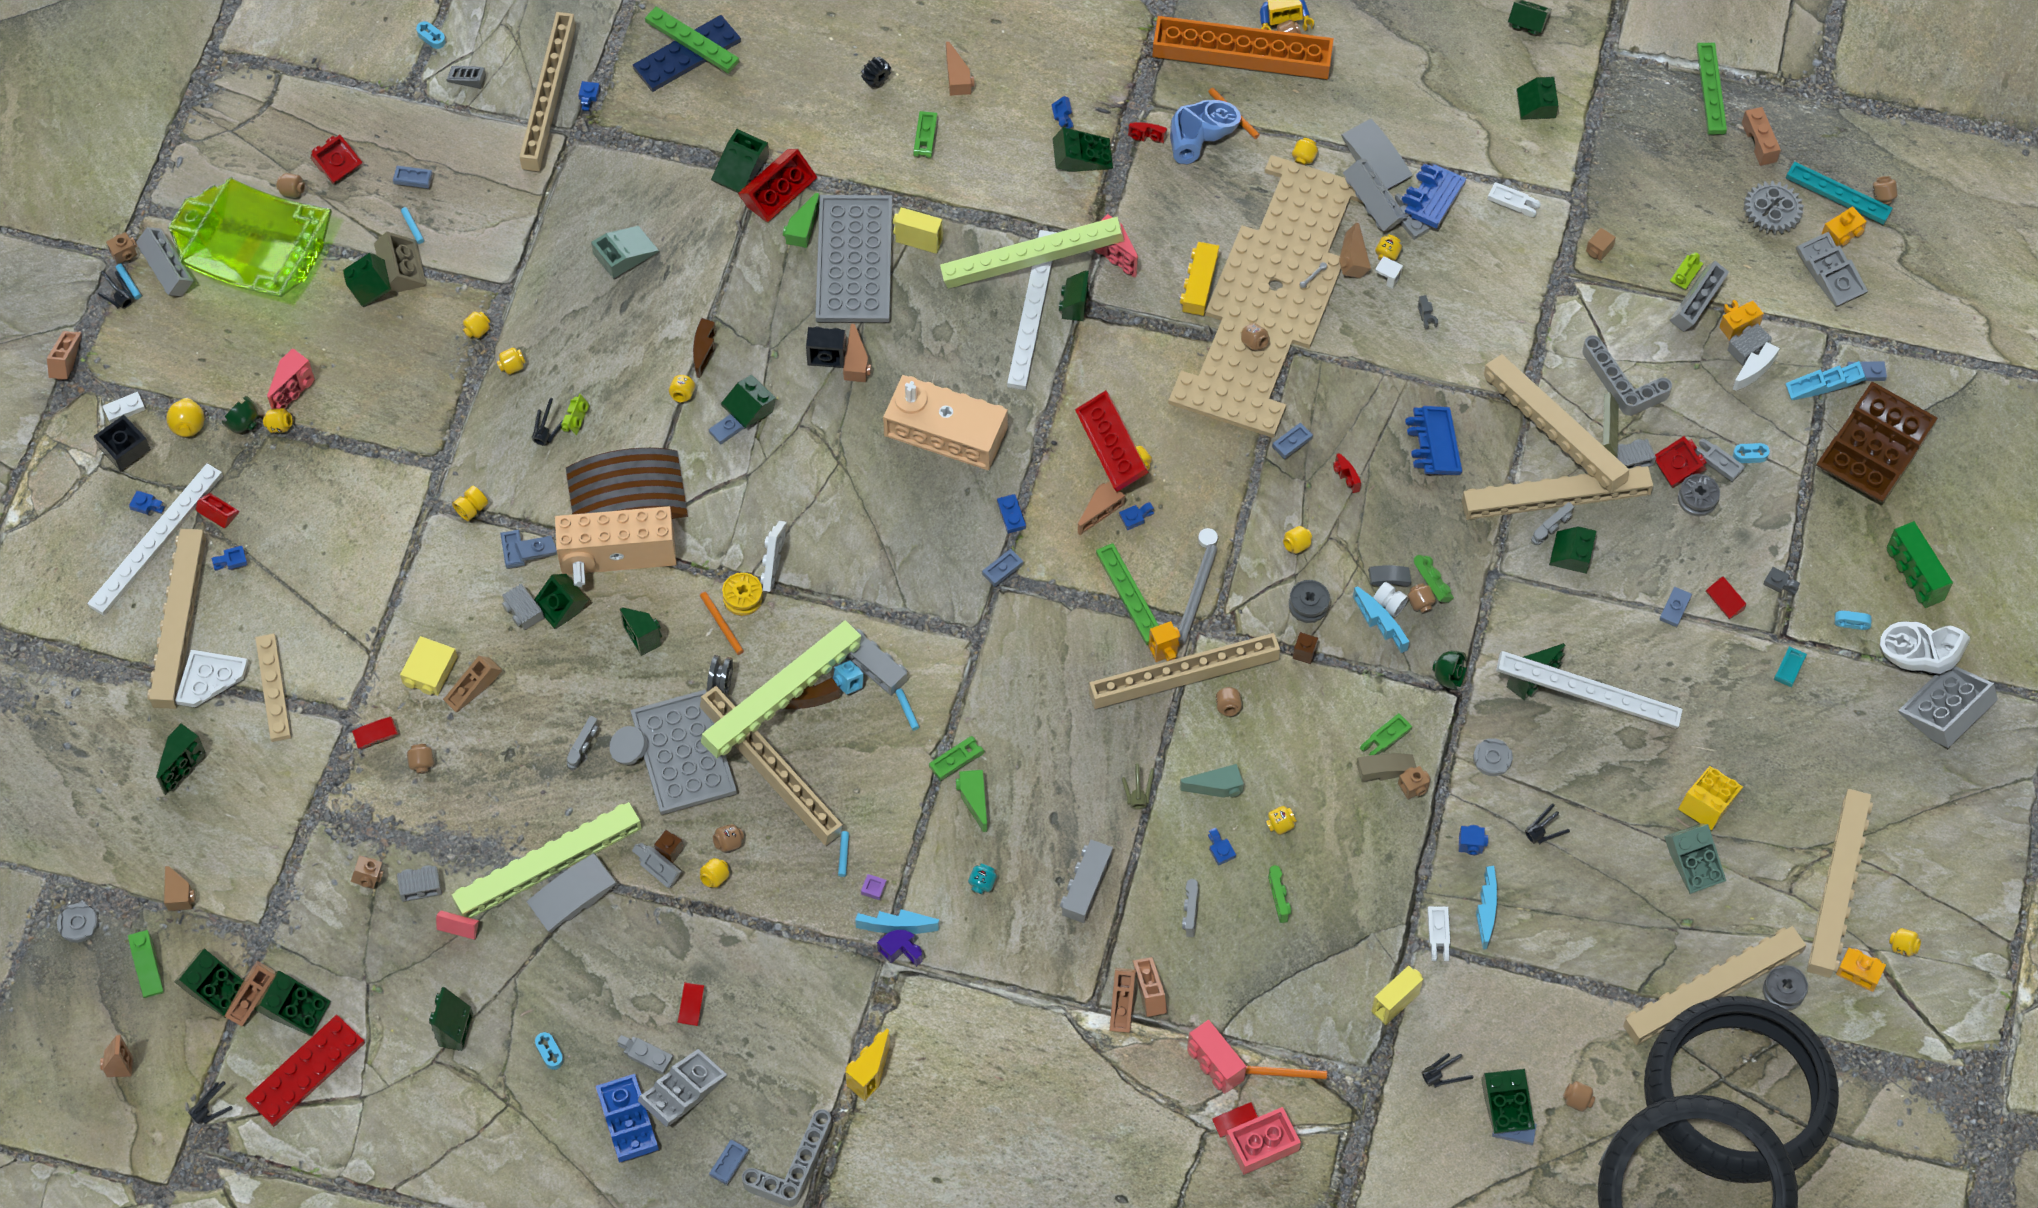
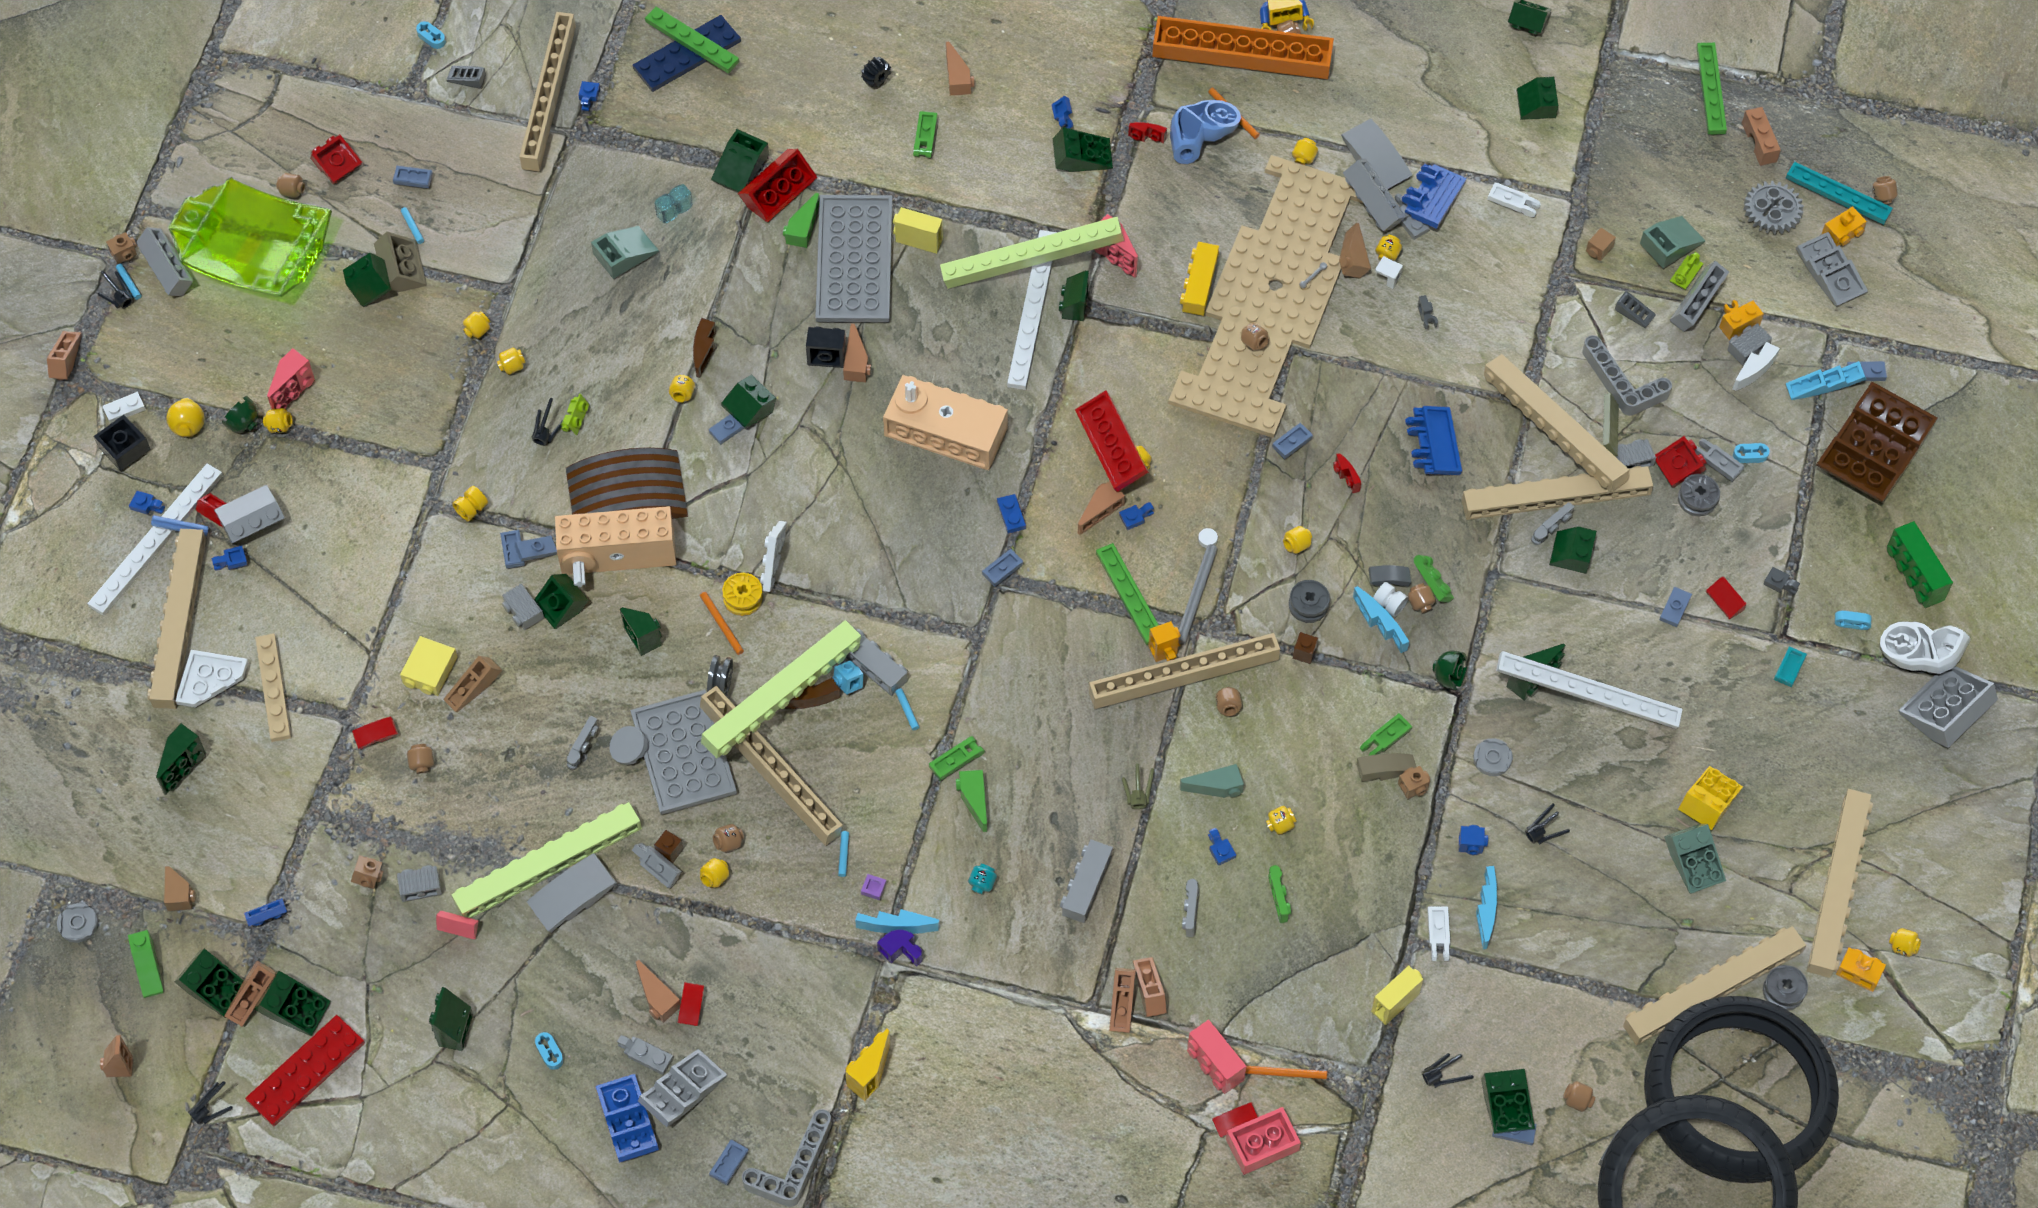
none -> medium blue axle [151,515,208,536]
none -> light grey slope [214,485,285,544]
none -> blue plate [244,898,287,926]
none -> nougat slope [636,960,681,1023]
none -> clear light blue brick [654,184,693,223]
none -> dark grey slope [1615,291,1656,329]
none -> sand green slope [1640,216,1705,269]

